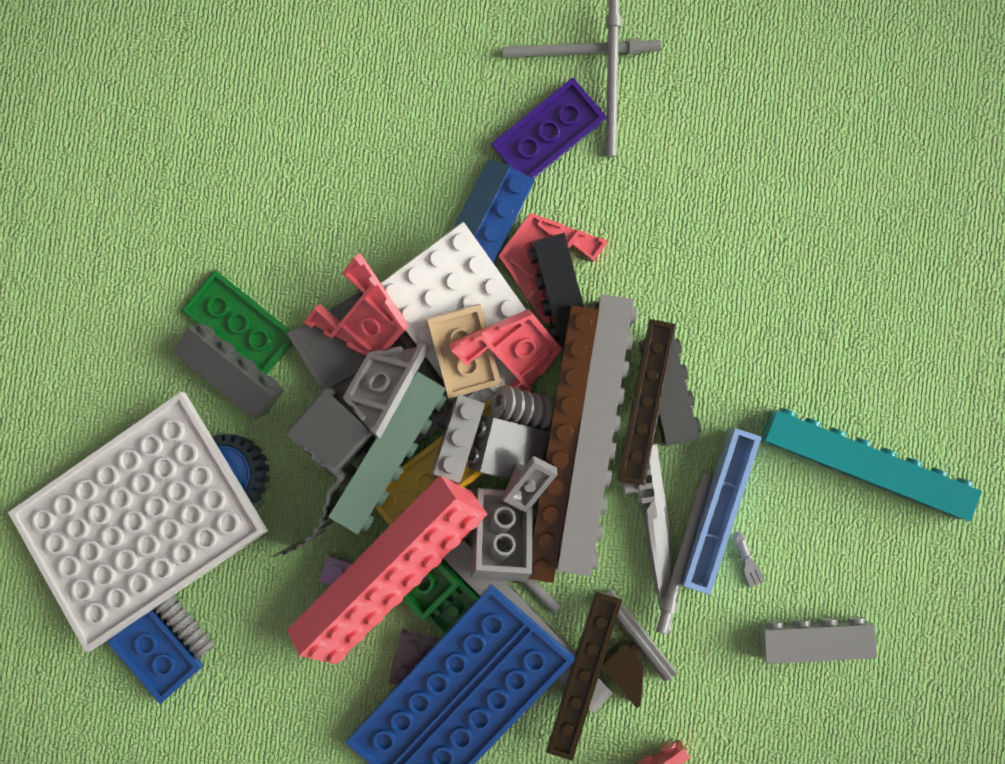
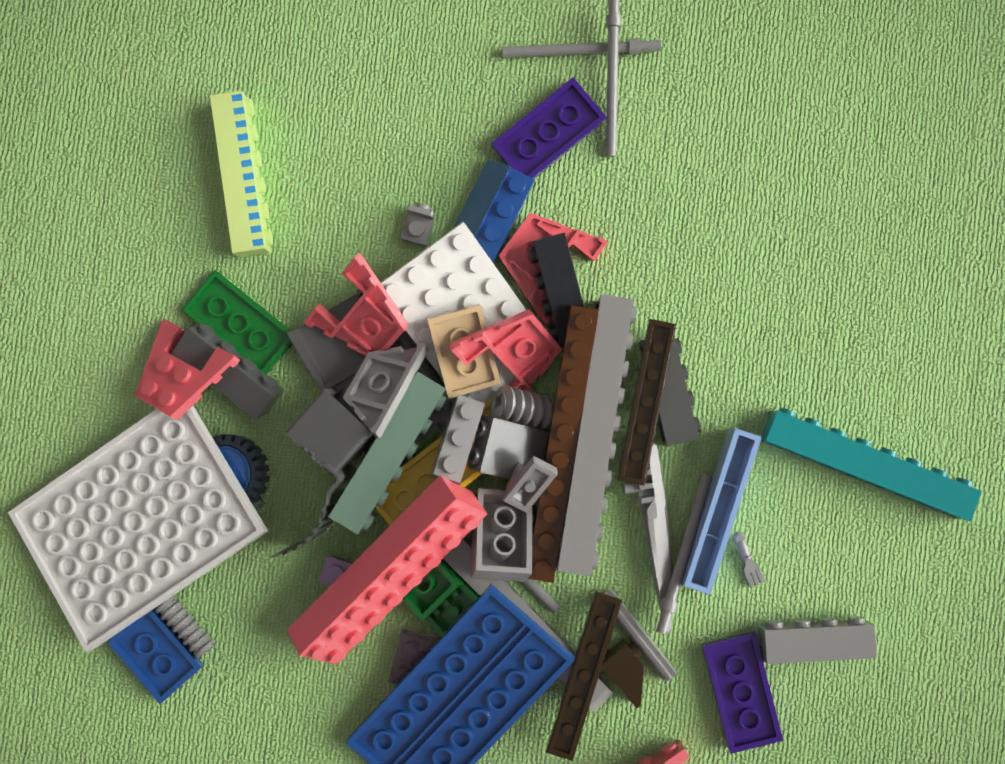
none -> coral wing [134,319,240,421]
none -> yellowish green brick [210,90,273,258]
none -> light grey bracket [401,203,435,247]
none -> dark purple plate [701,631,784,754]

